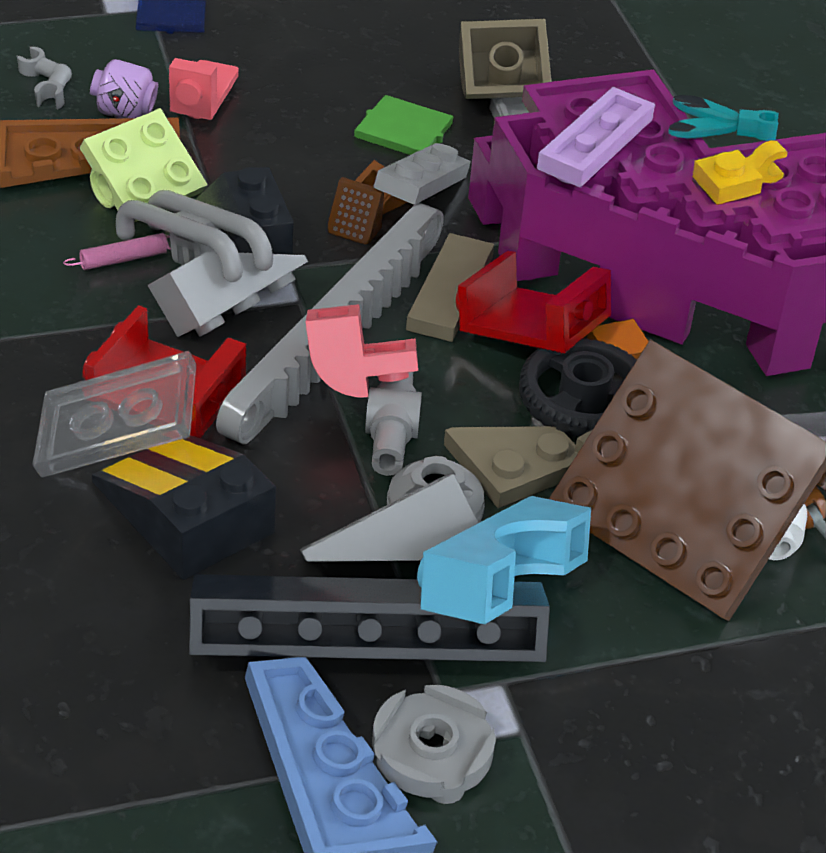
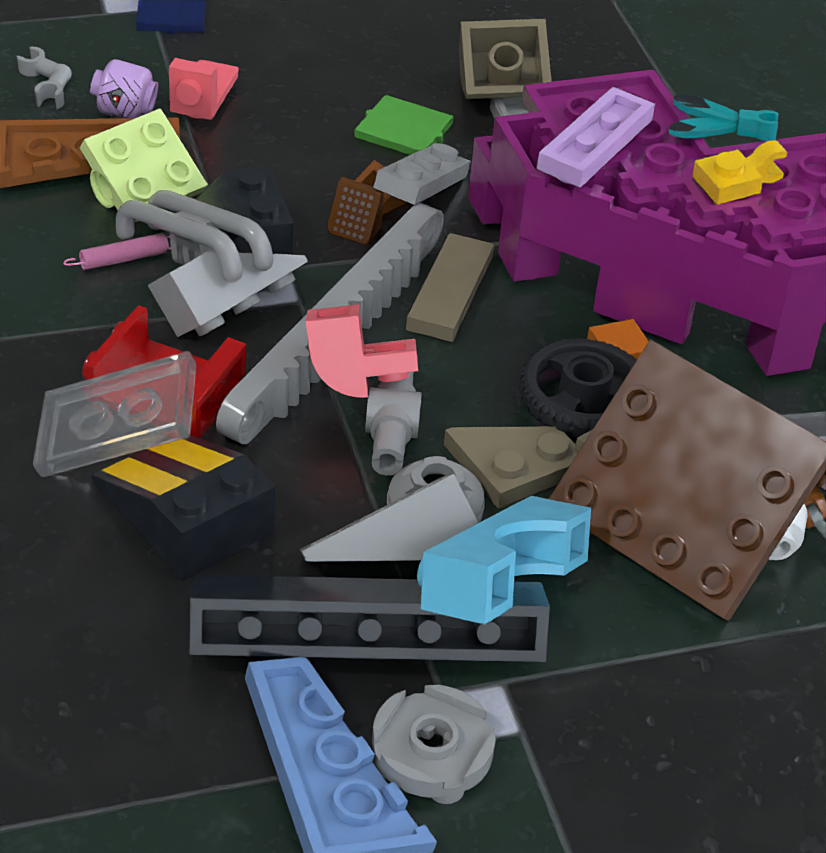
red panel [456,250,611,353] -> none

